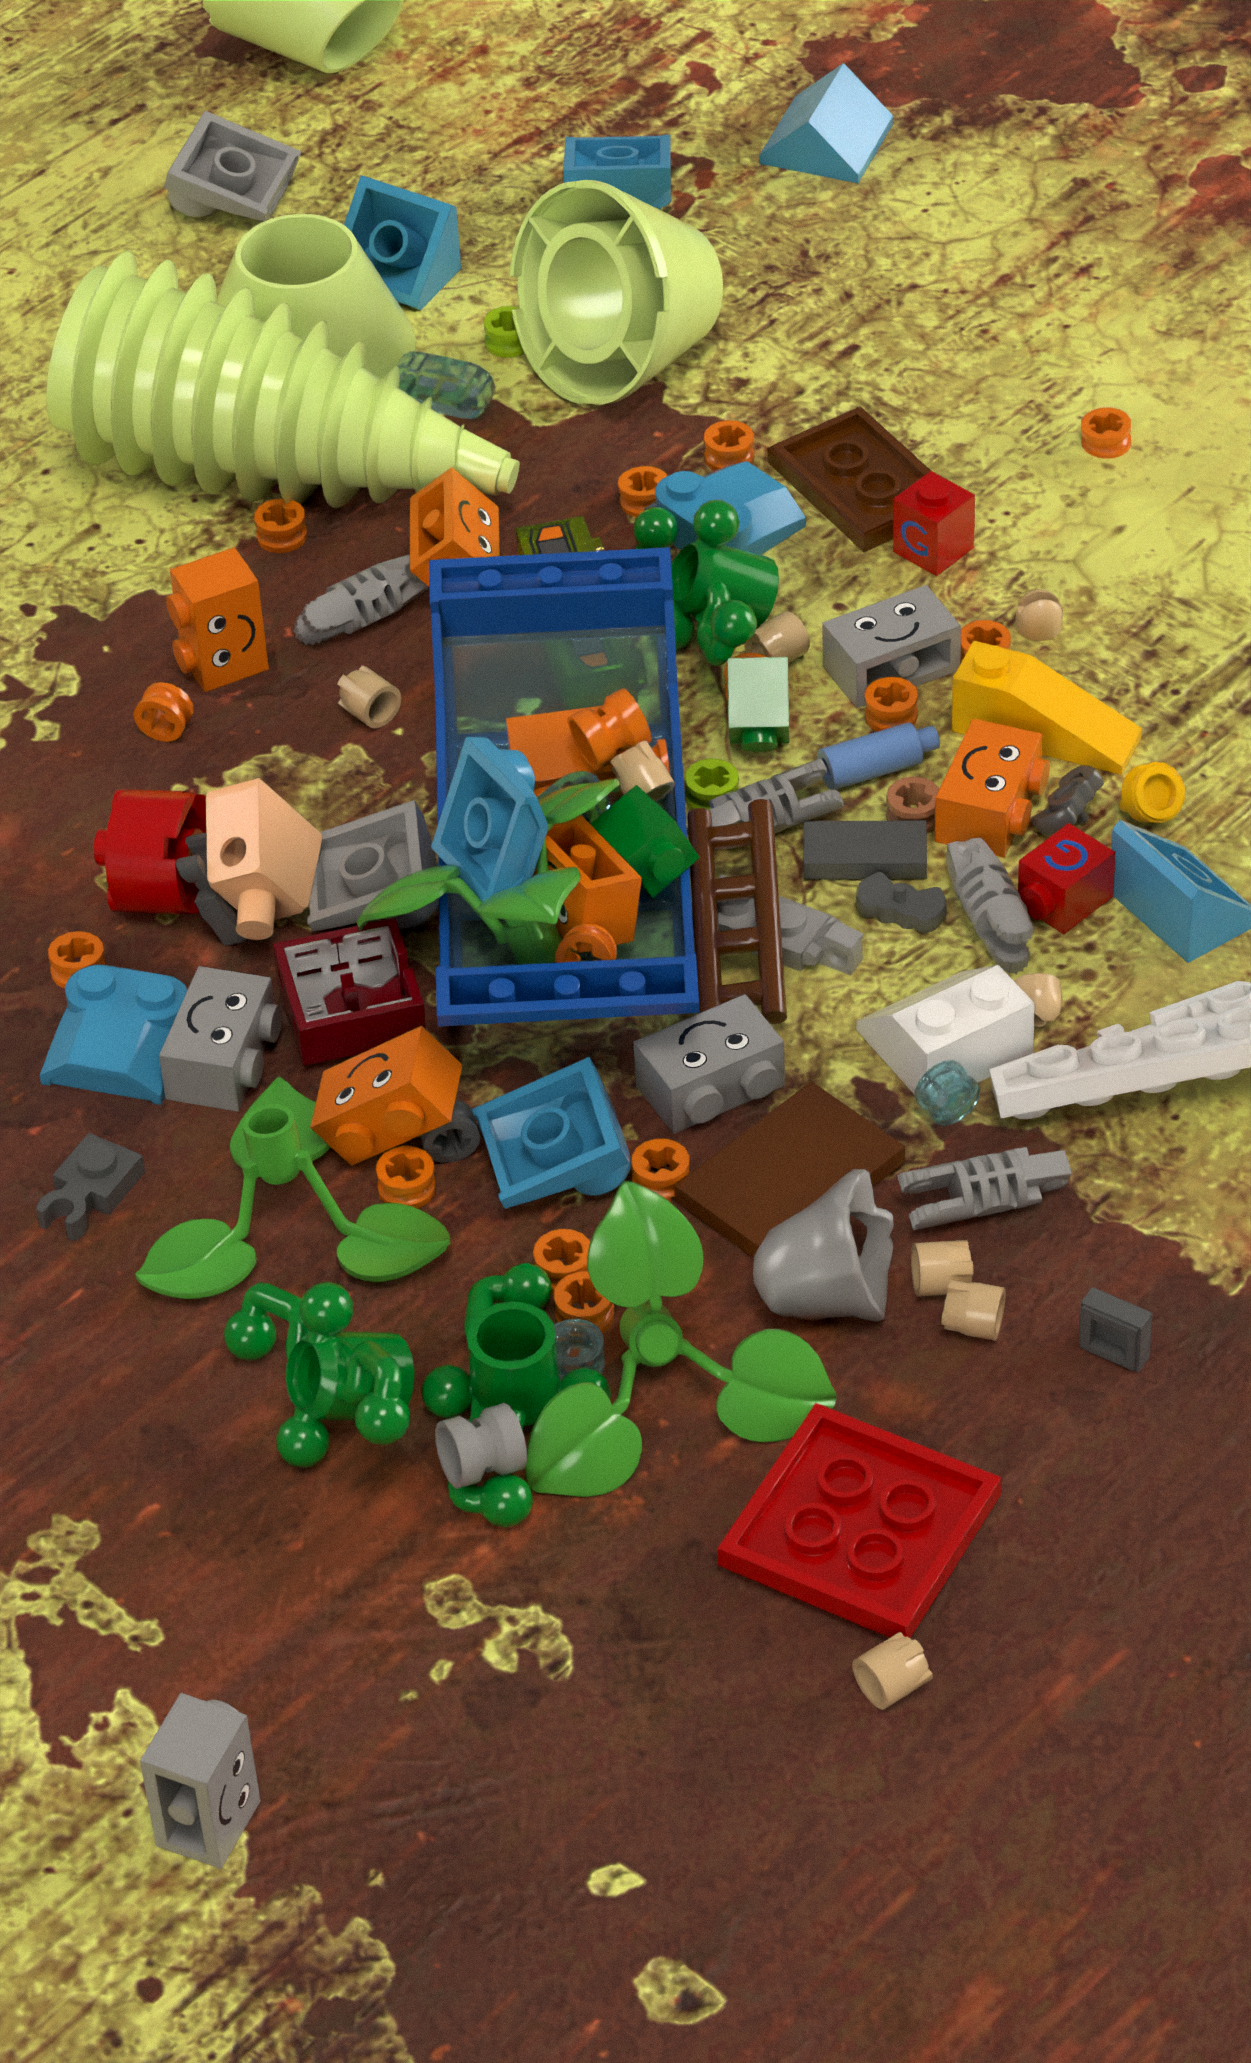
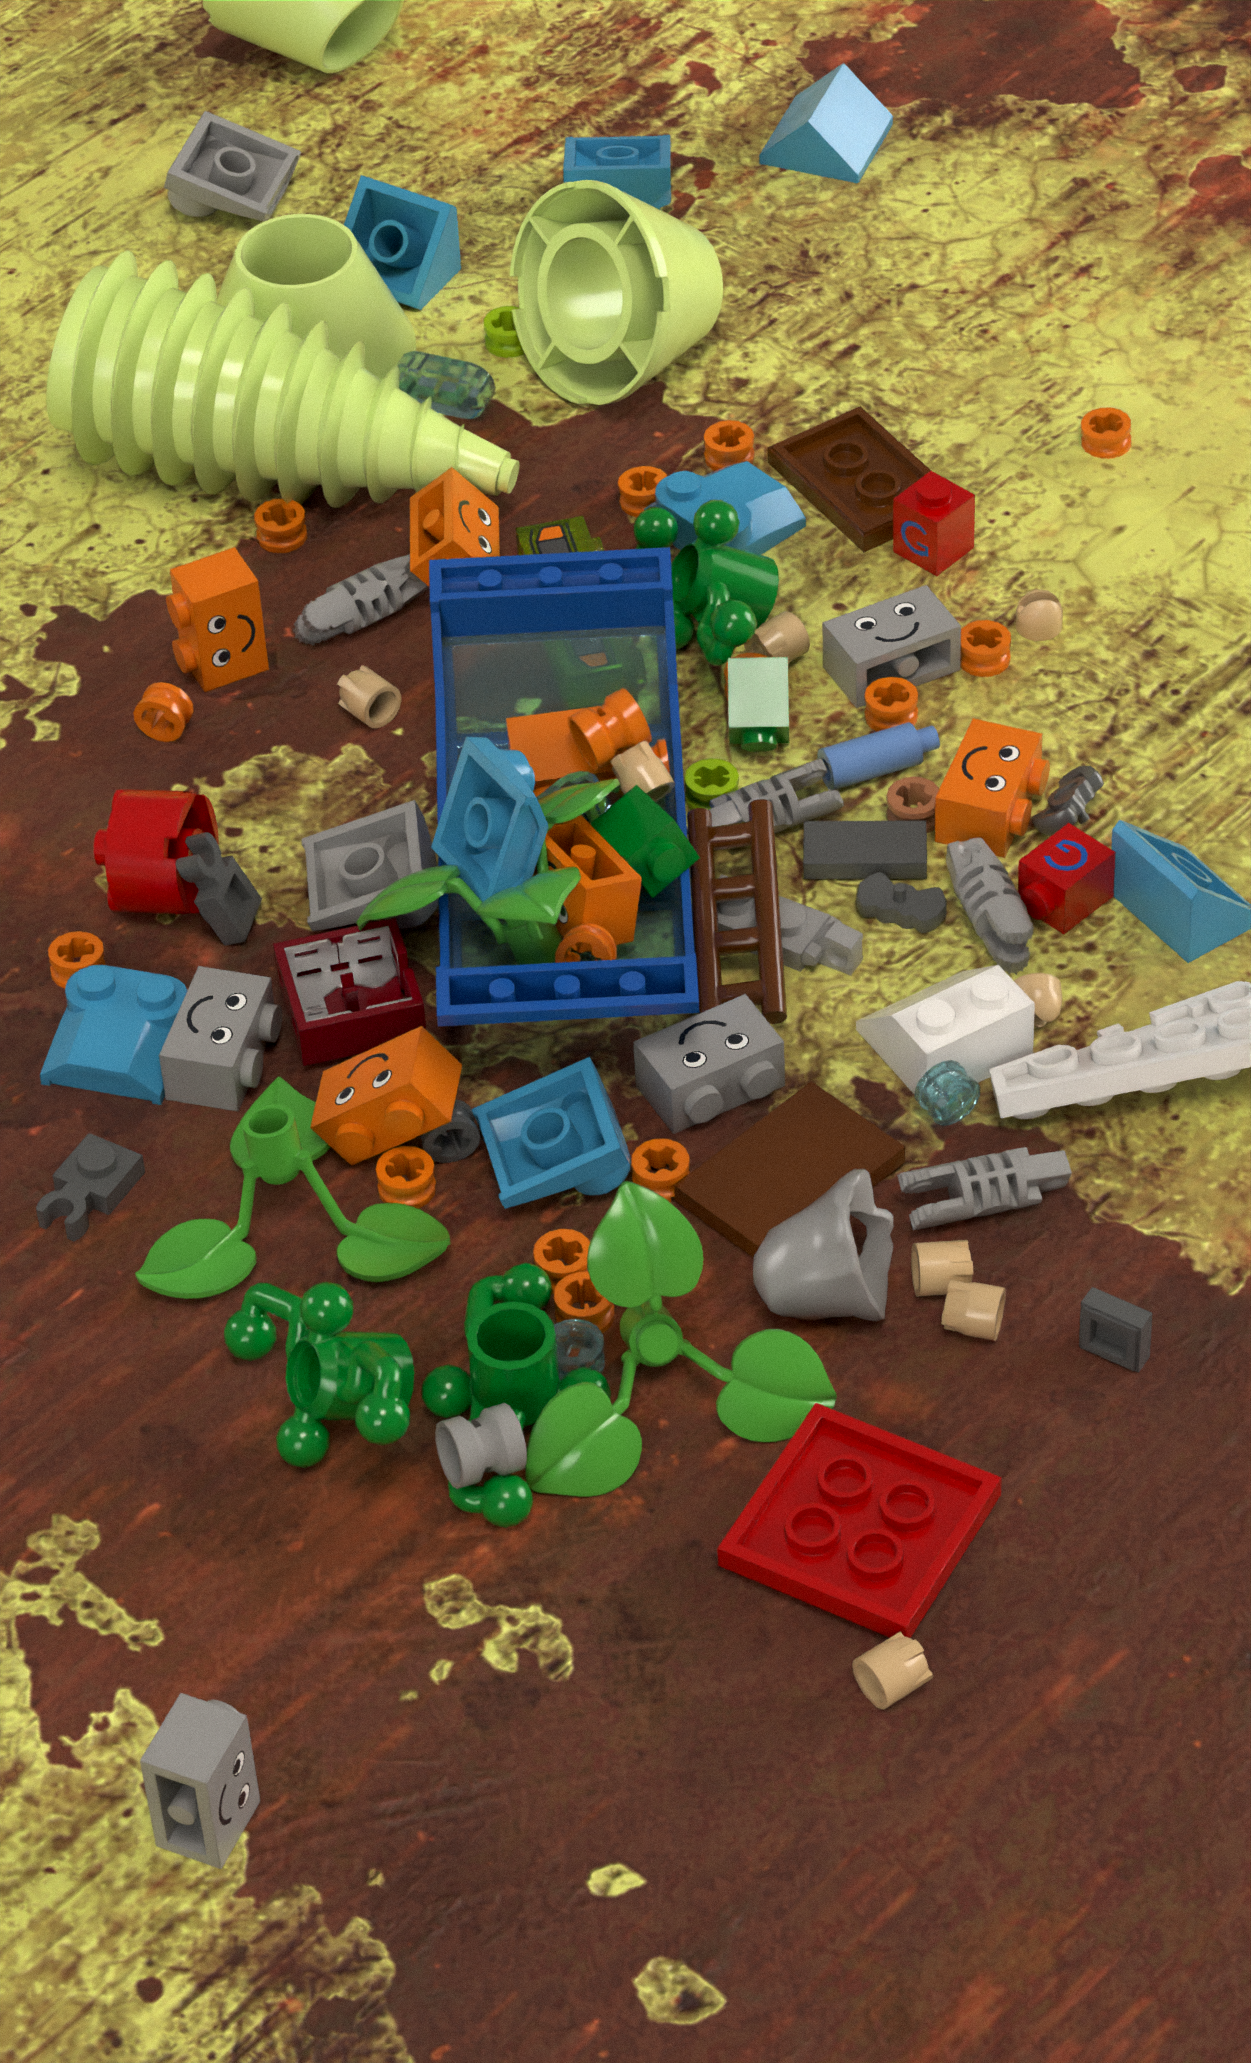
light nougat torso [206,778,322,940] -> none
yellow slope [952,641,1142,775] -> none
yellow tile [1118,762,1185,824] -> none

